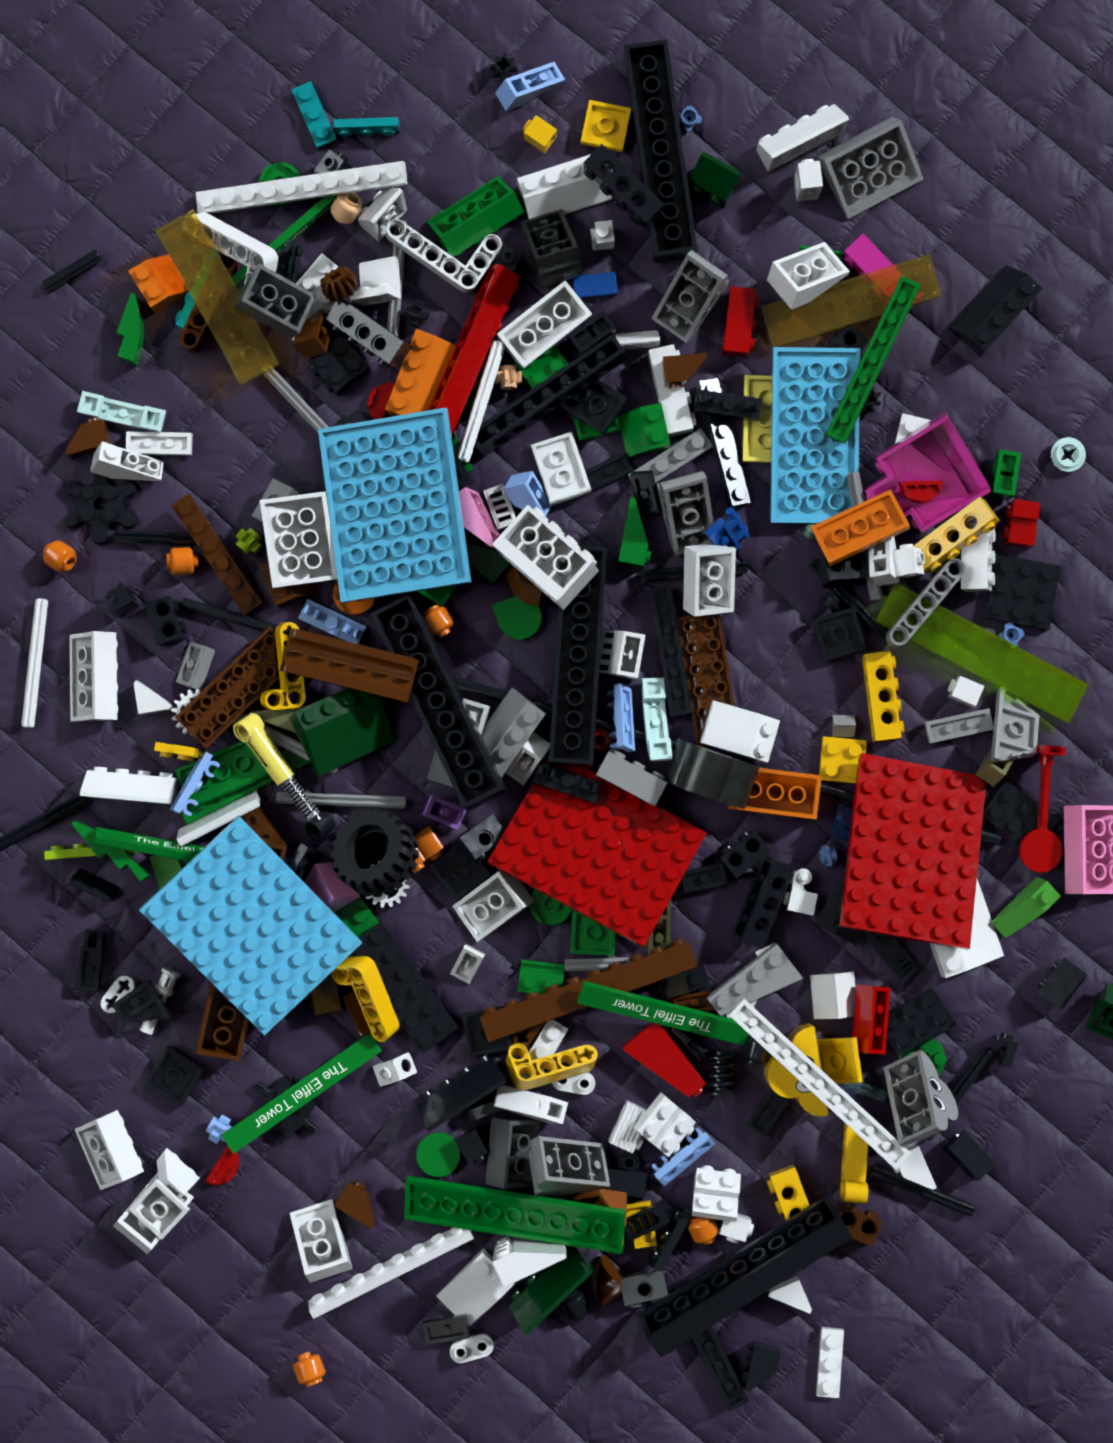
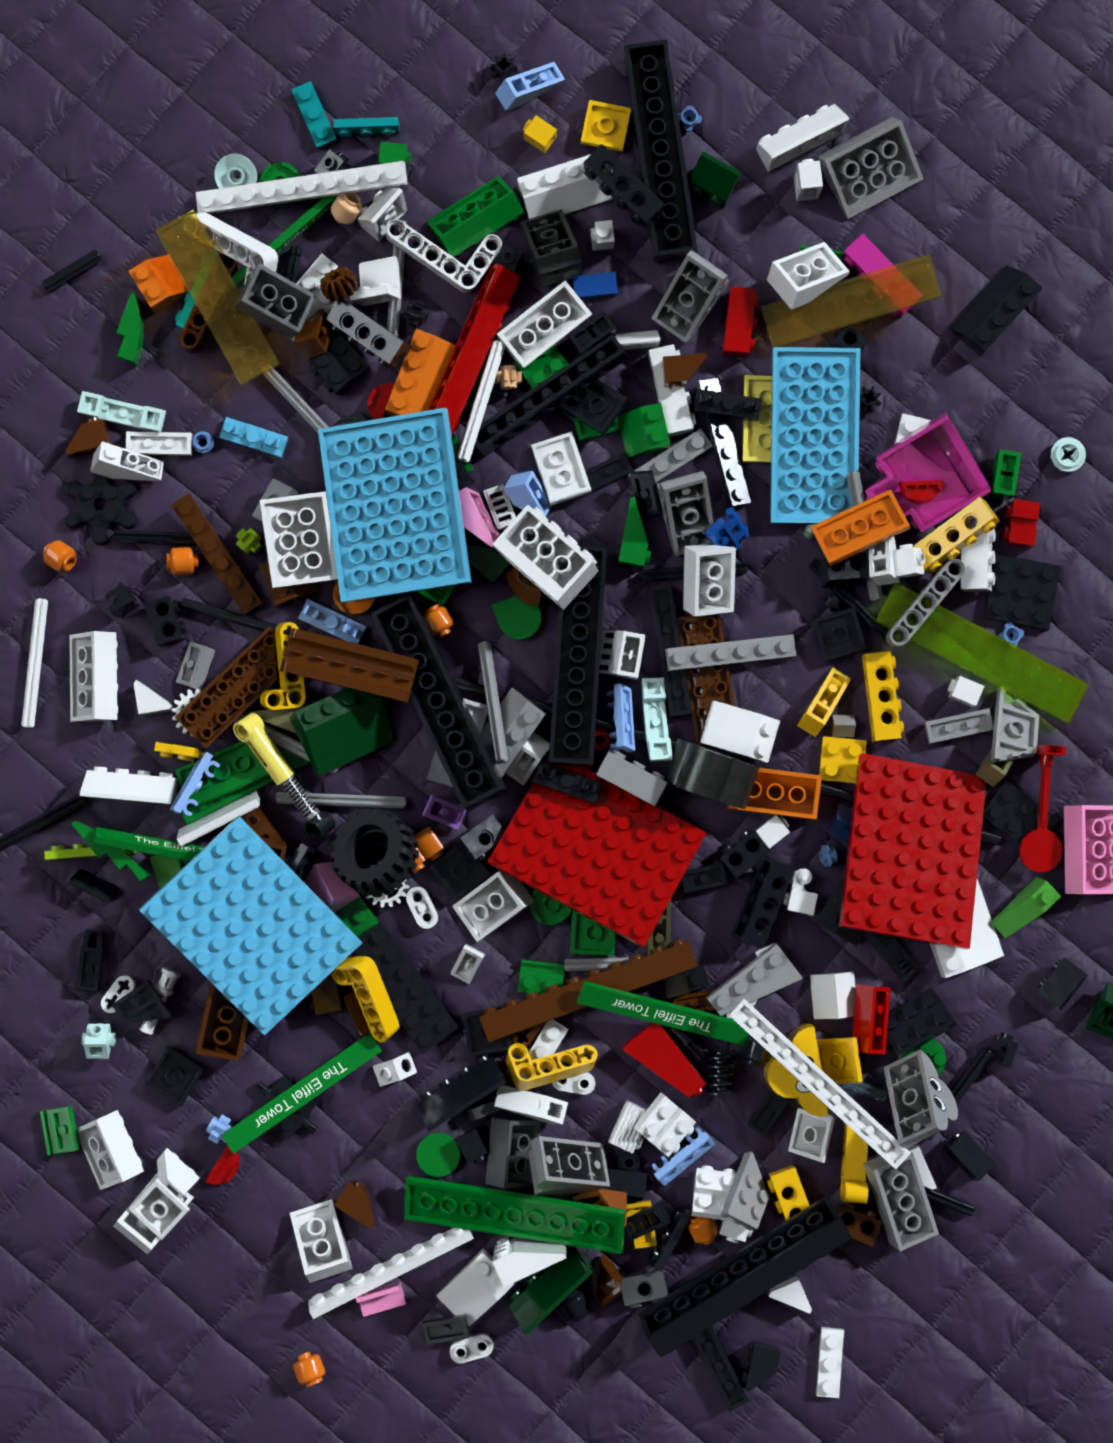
green tile [825,276,921,445] -> none
none -> green plate [40,1106,80,1155]
none -> light aqua brick [82,1023,115,1059]
none -> medium blue plate [192,431,214,453]
none -> light aqua dish [214,154,257,189]
none -> medium azure plate [219,417,288,458]
none -> bright pink panel [356,1281,407,1317]
none -> green brick [378,142,411,165]
none -> white plate [406,887,438,929]
none -> light grey axle [478,641,508,764]
none -> light grey plate [665,634,796,671]
none -> light grey wing [721,1151,769,1231]
none -> white brick [755,815,790,849]
none -> white slope [788,1108,835,1163]
none -> yellow slope [797,668,851,737]
none -> light grey slope [863,1152,939,1251]

